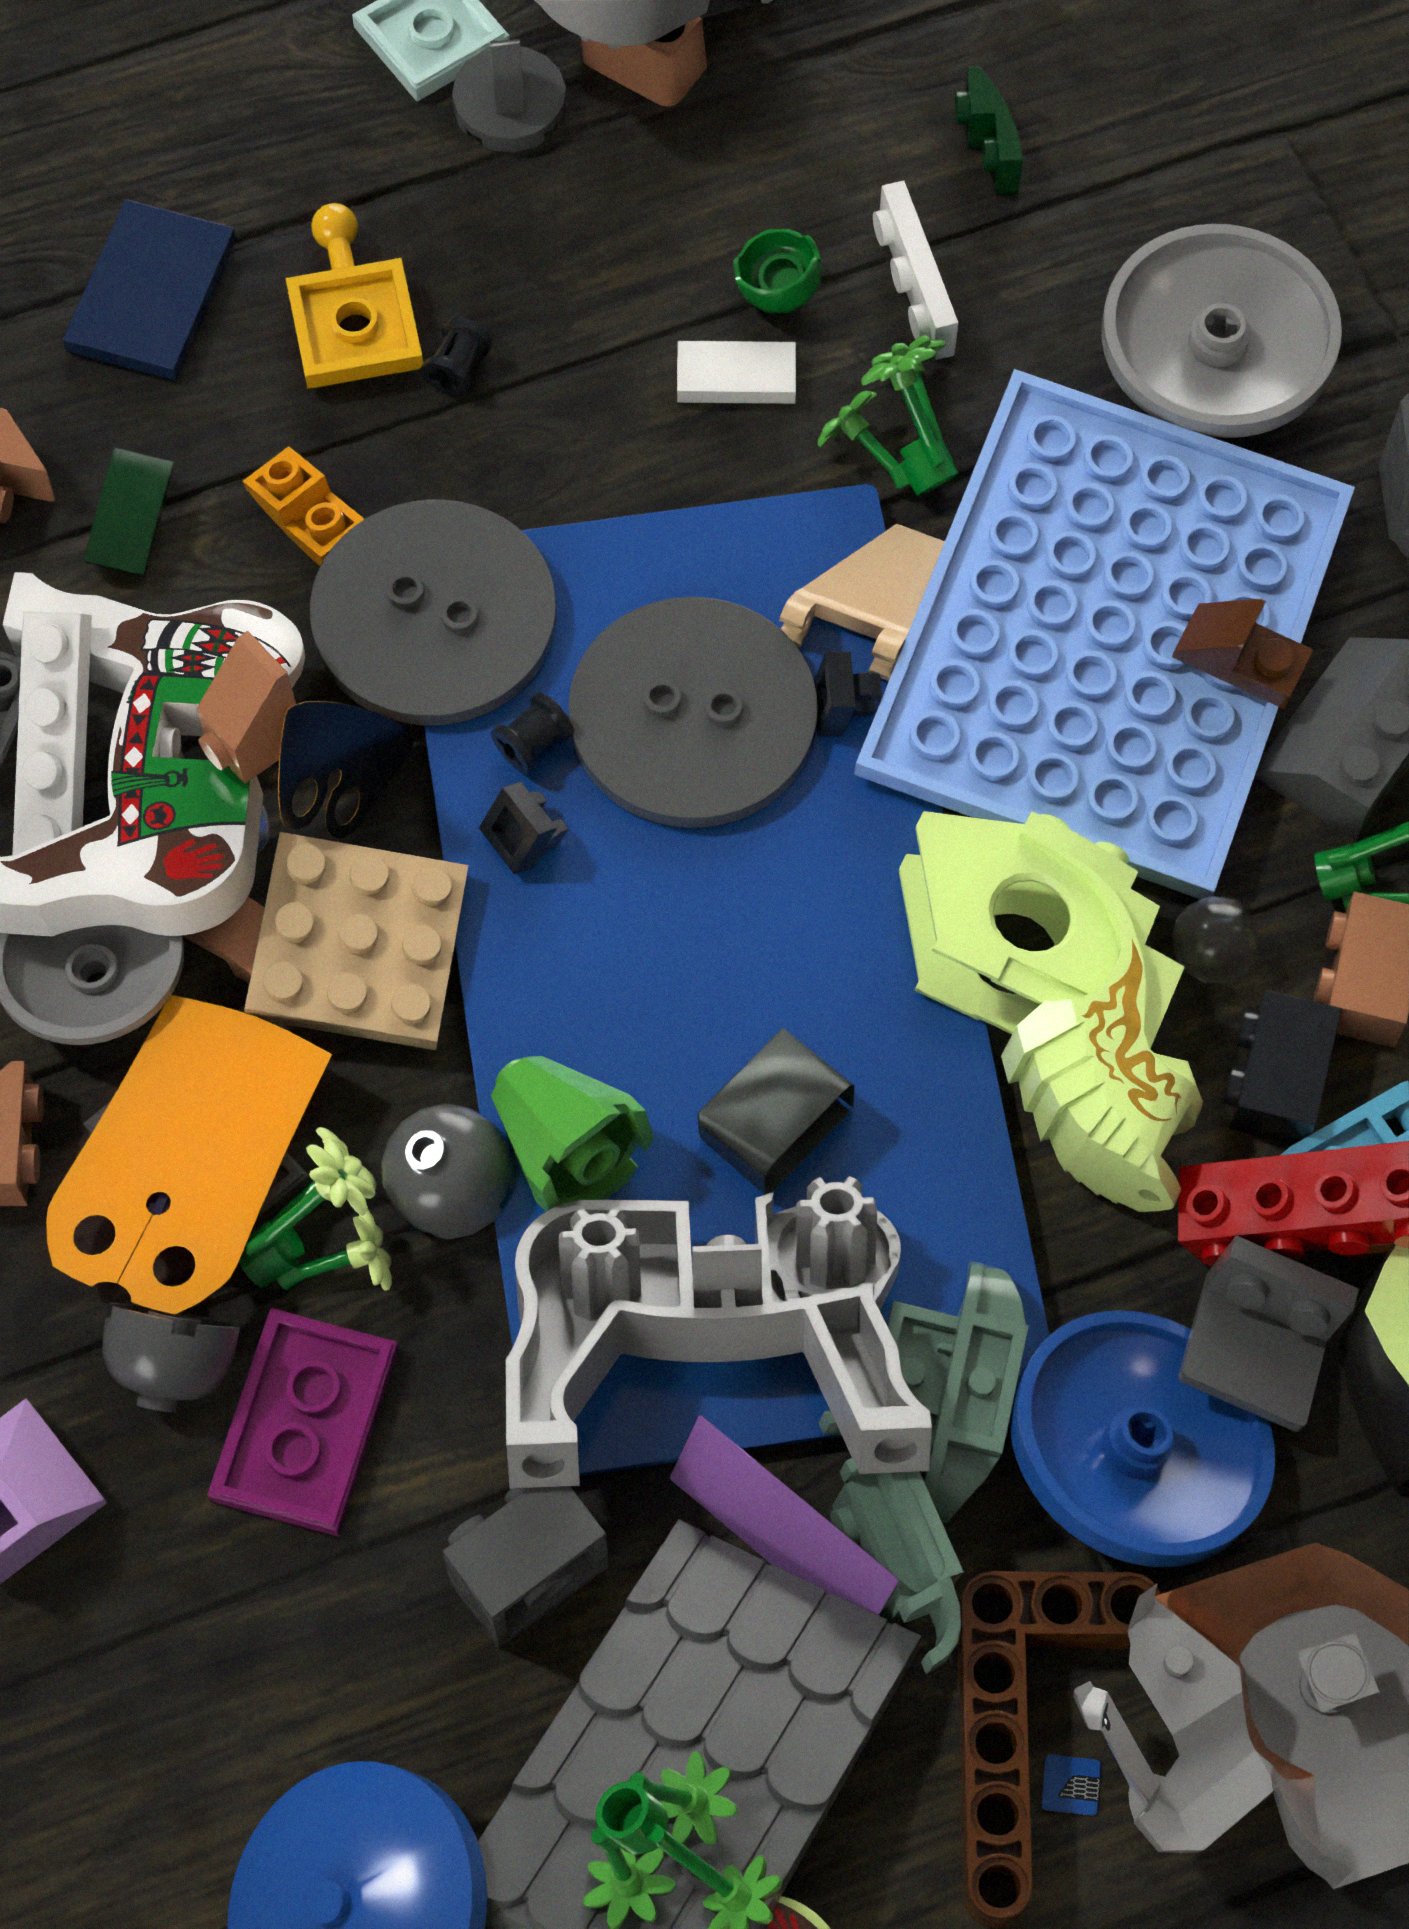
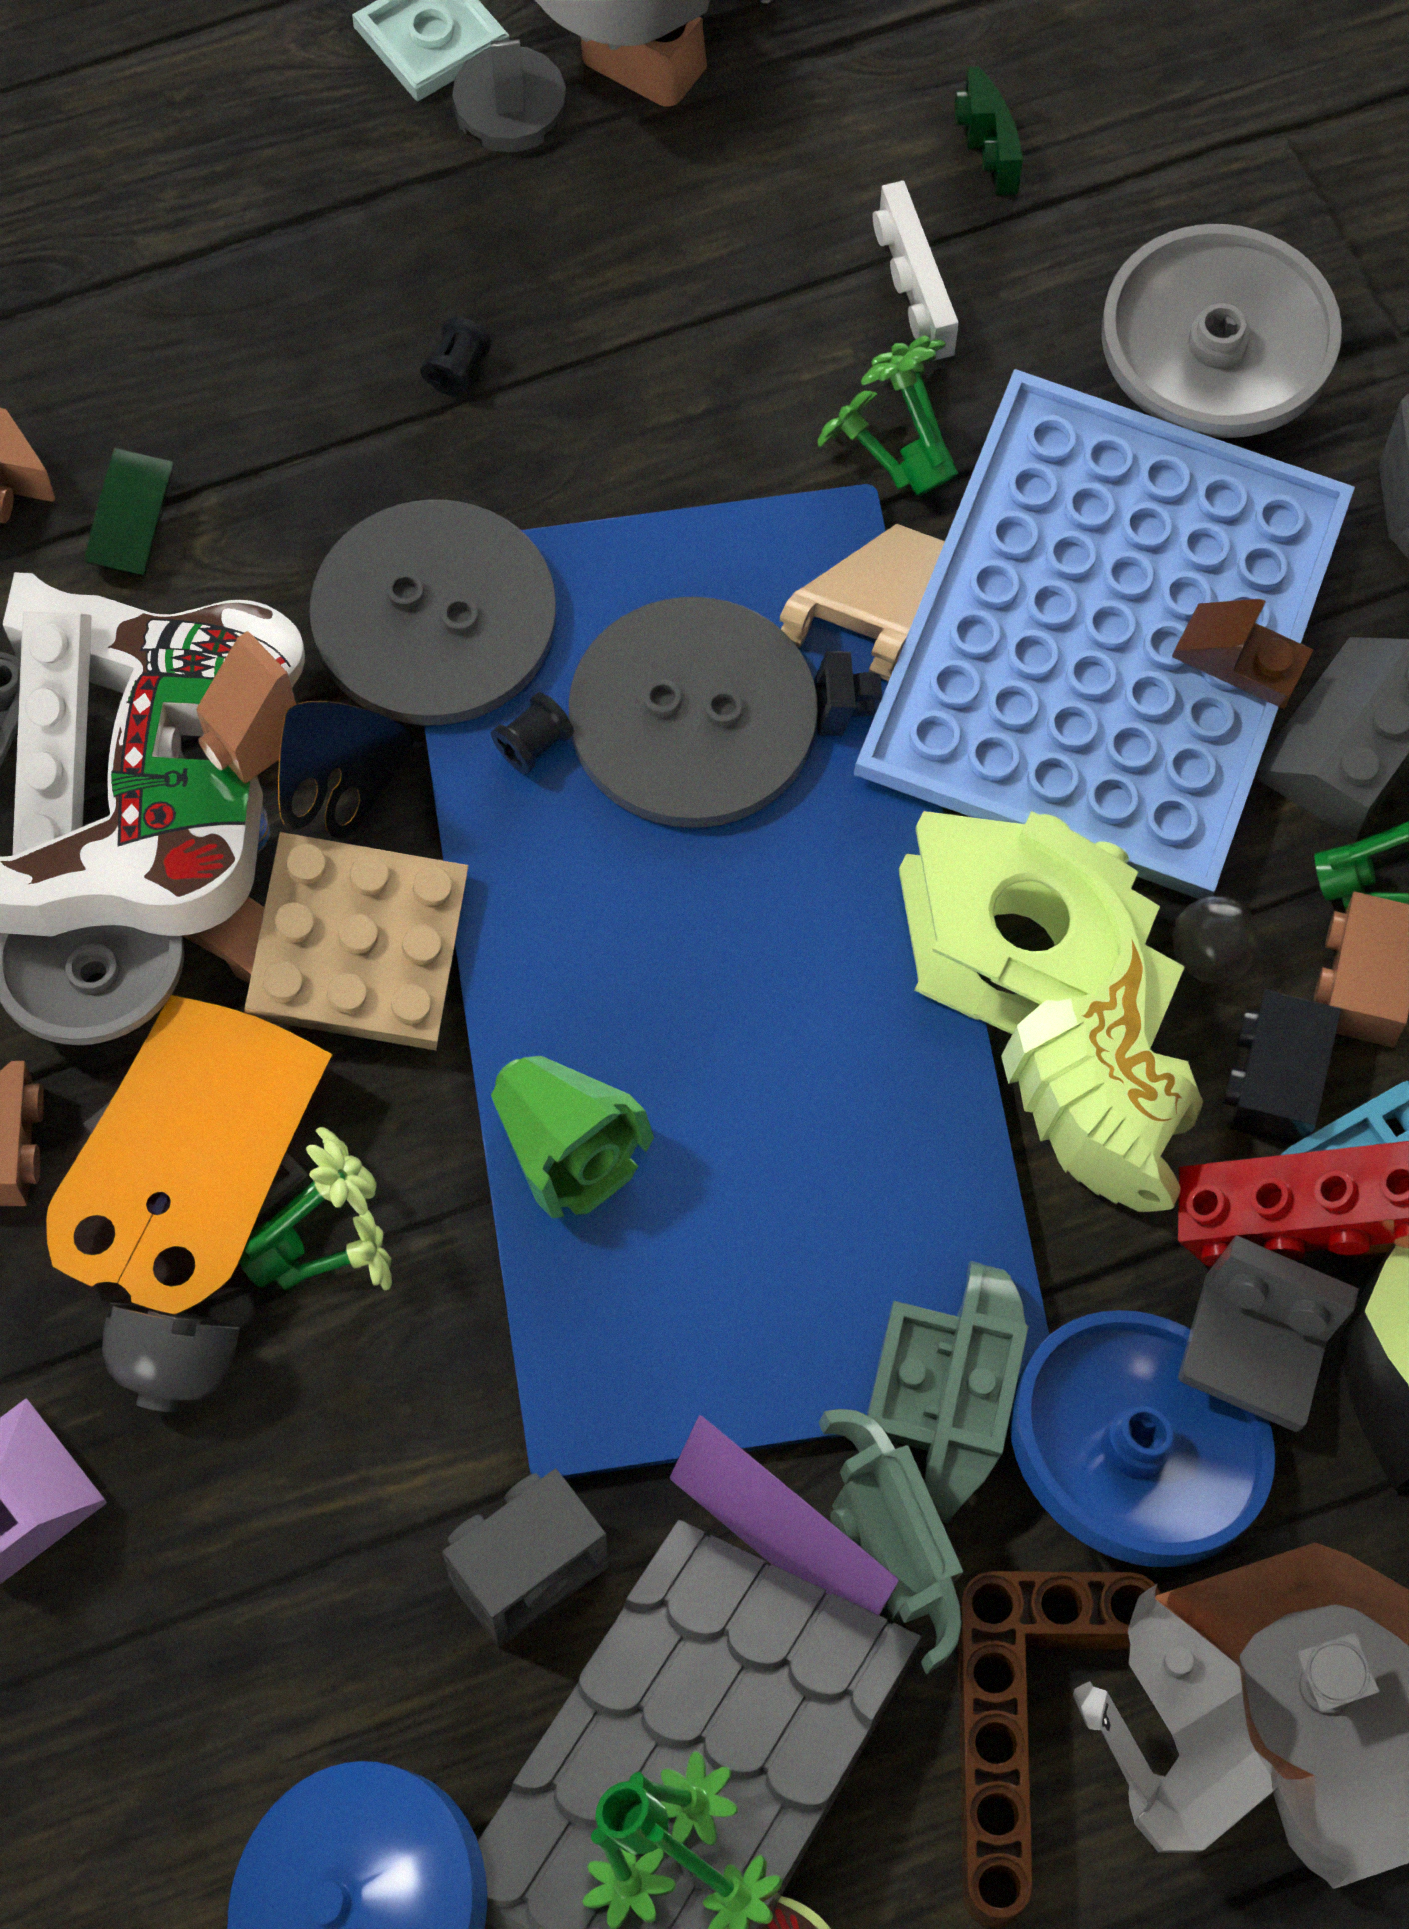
dark blue tile [63,199,236,381] -> none
magenta tile [207,1308,399,1537] -> none
light orange slope [243,446,364,566] -> none
yellow plate [286,203,423,389] -> none
dark grey cylinder [381,1103,517,1240] -> none
black tile [479,782,569,874] -> none
light grey animal [506,1176,932,1489] -> none
white tile [677,341,796,404] -> none
pearl dark grey piece [698,1028,855,1195] -> none
green hair [733,229,822,313] -> none
blue sticker [1042,1754,1101,1816] -> none

